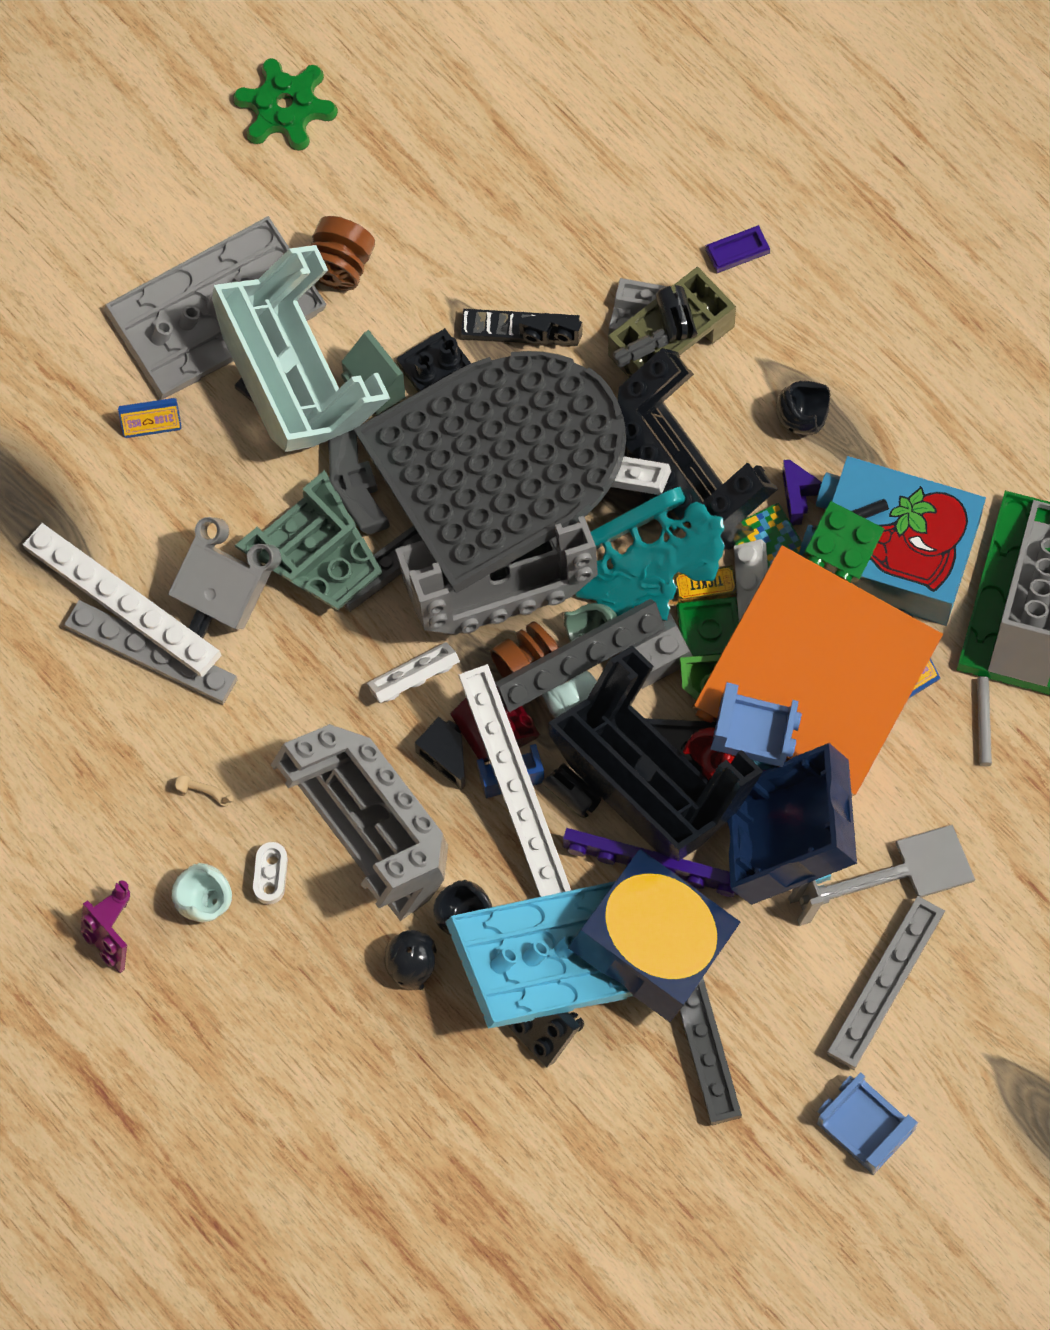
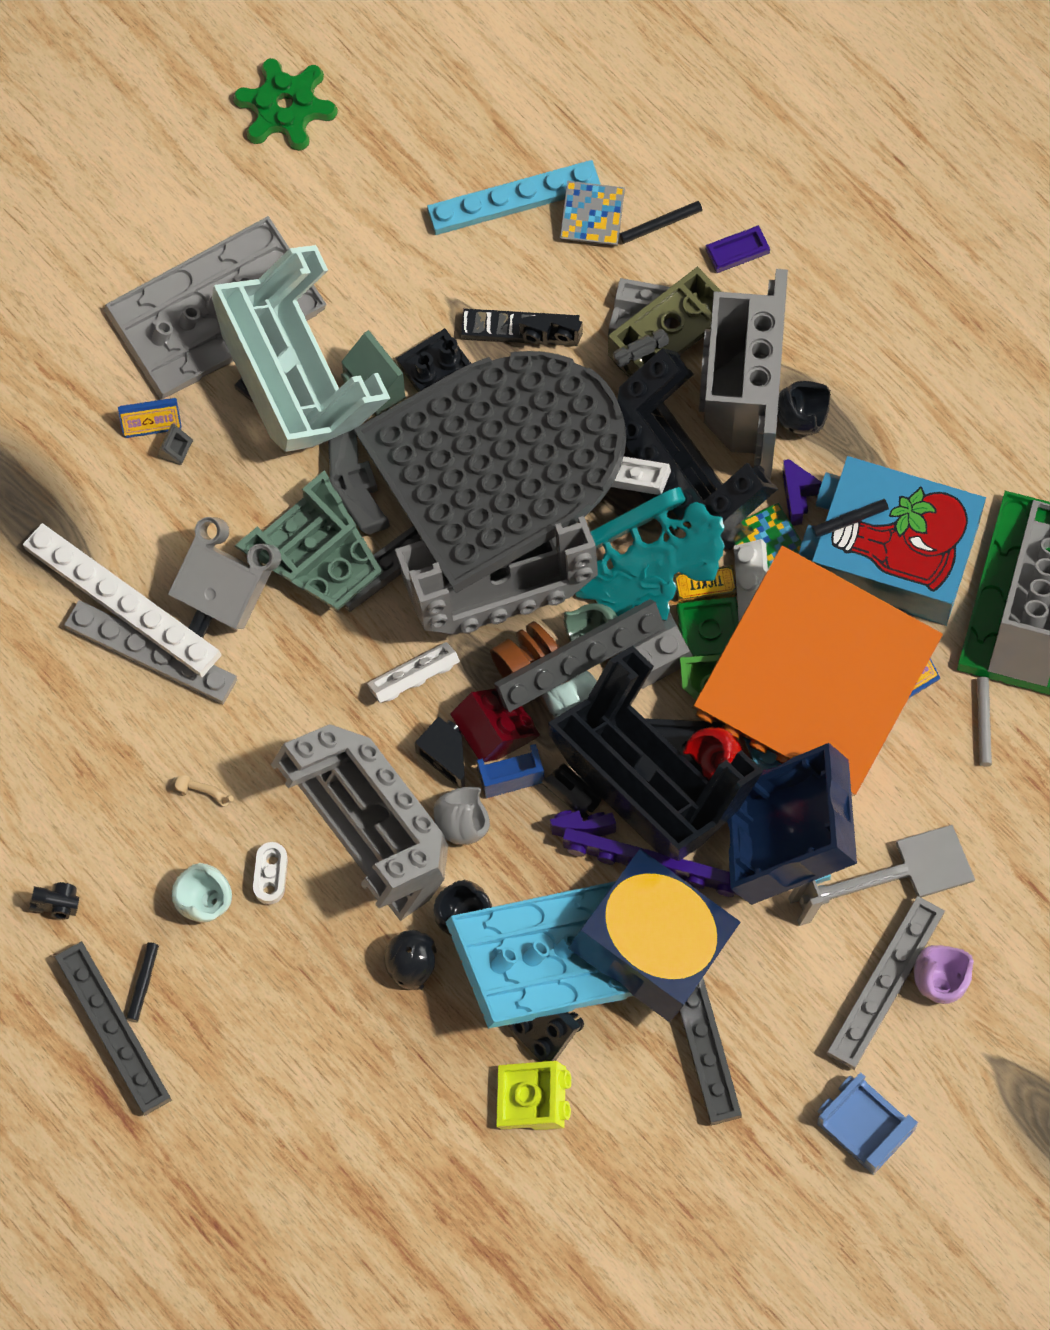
magenta plate [80,880,130,973] -> none
dark orange wheel [309,216,375,291] -> none
white plate [458,664,571,897] -> none
black arm [656,285,698,342] -> none
medium blue panel [711,682,802,767] -> none
green plate [802,501,884,583] -> none
none -> black plate [29,882,79,919]
none -> dark grey plate [55,941,172,1116]
none -> black piece [126,942,159,1023]
none -> dark grey slope [158,424,193,465]
none -> medium azure plate [427,160,601,235]
none -> light grey piece [434,786,490,845]
none -> neon yellow plate [496,1061,571,1130]
none -> dark purple slope [550,810,616,837]
none -> tile [560,181,625,246]
none -> black bar [620,201,703,244]
none -> light grey wedge [699,269,788,481]
none -> lavender piece [914,945,974,1004]

